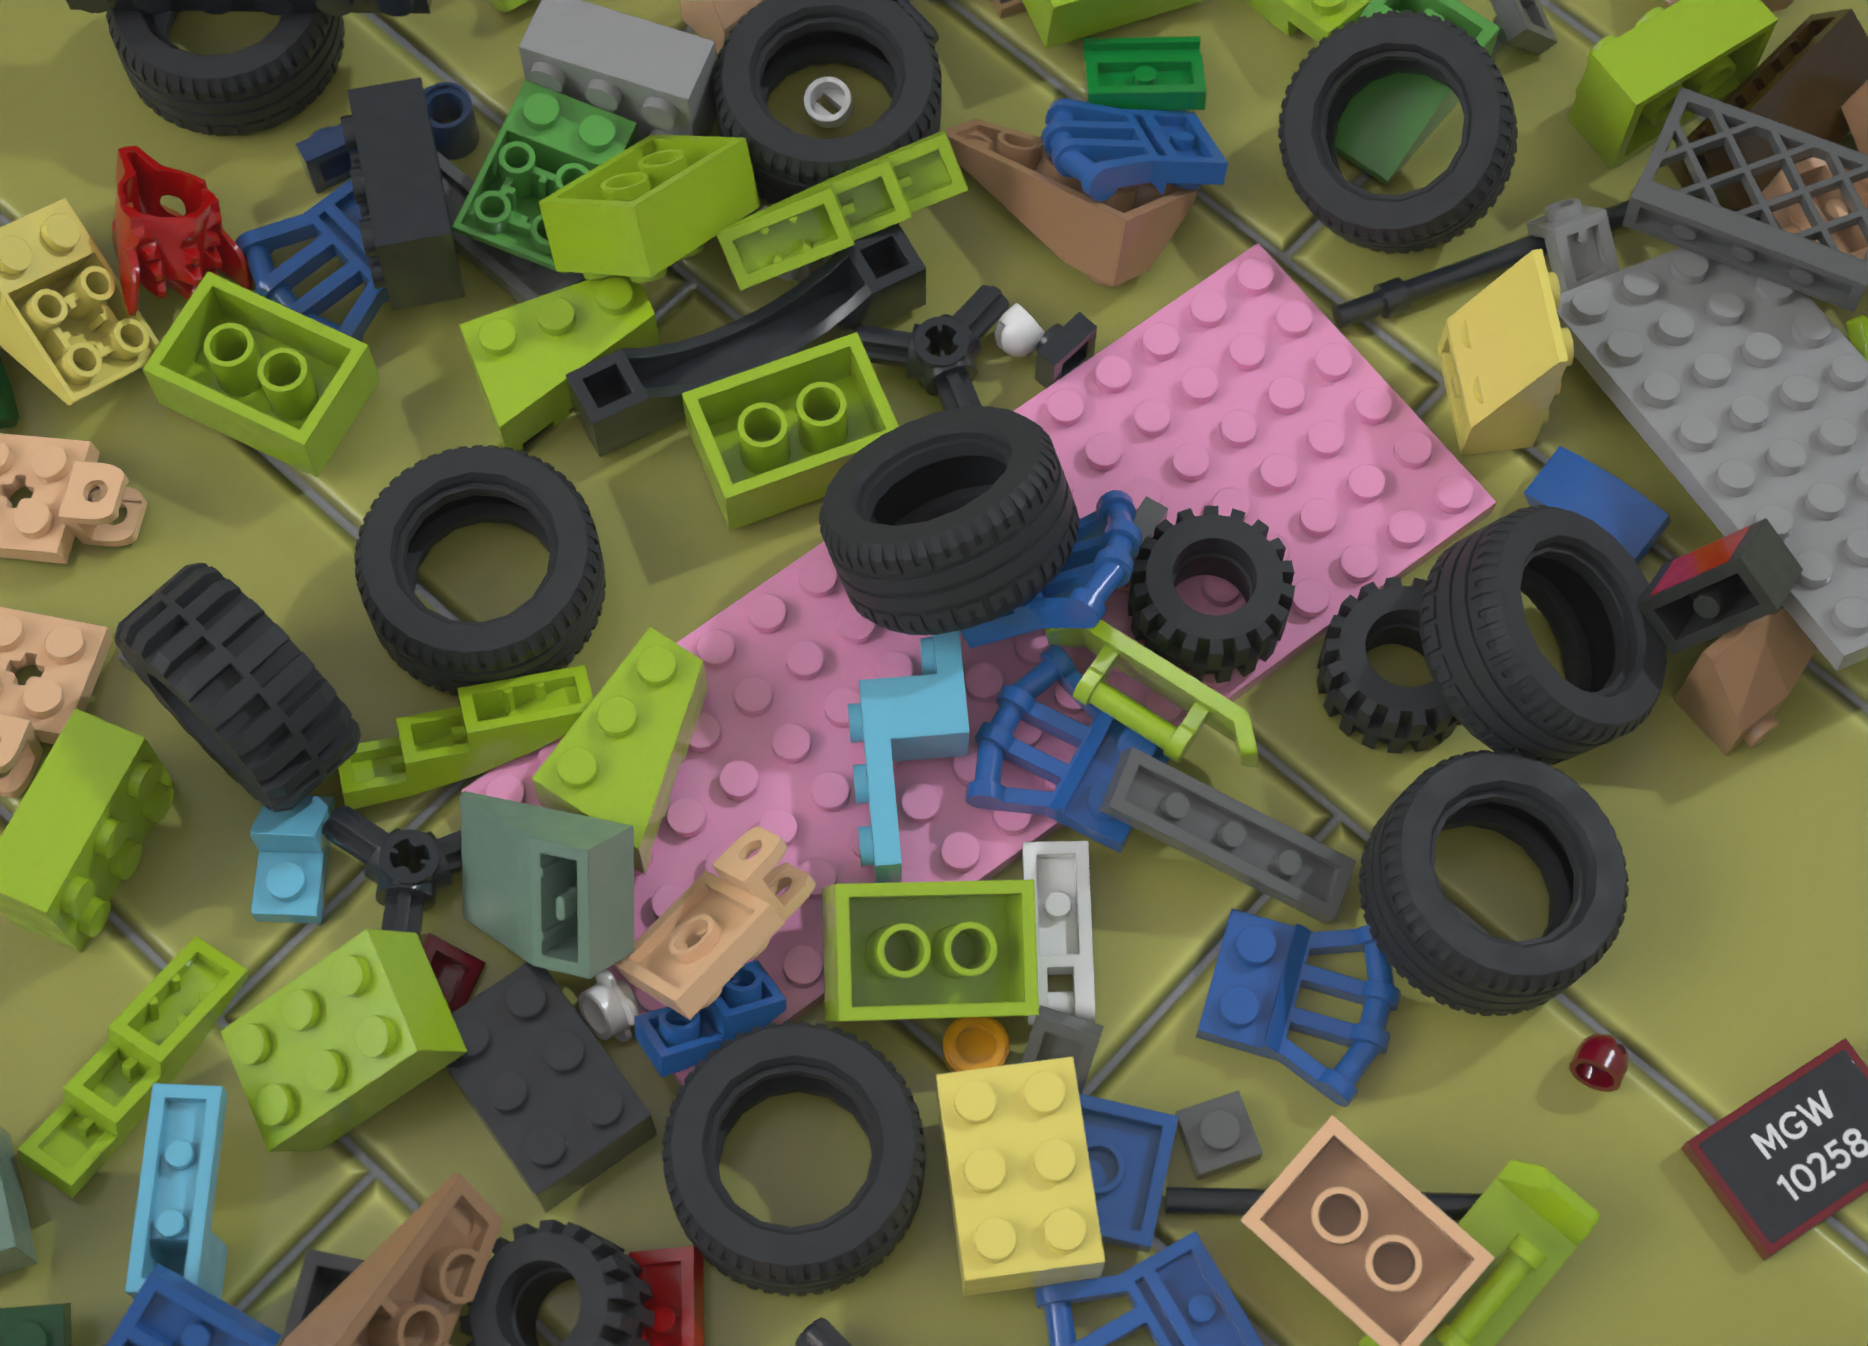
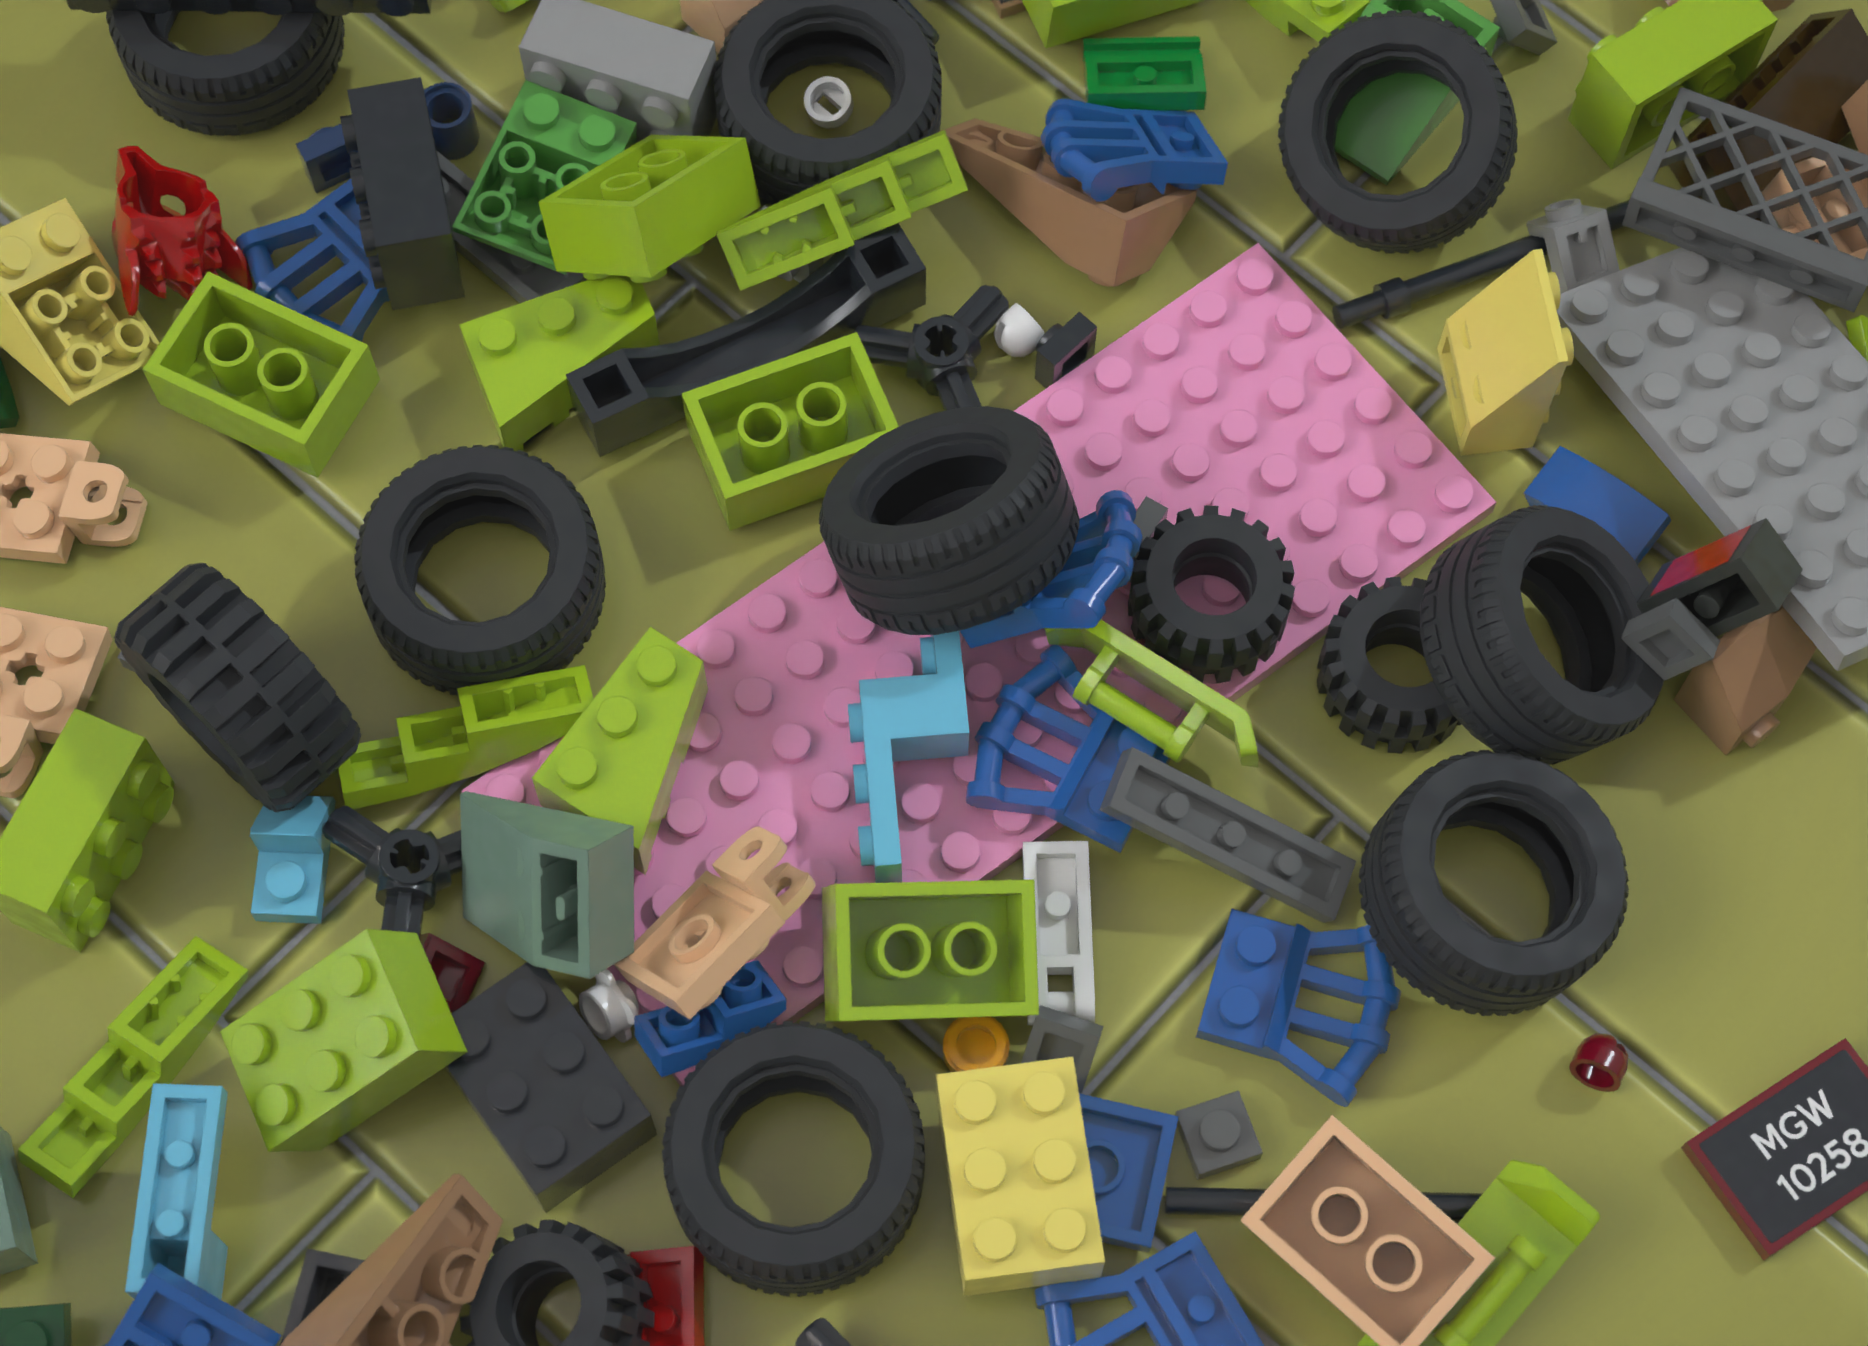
none -> dark grey plate [1621,598,1720,681]

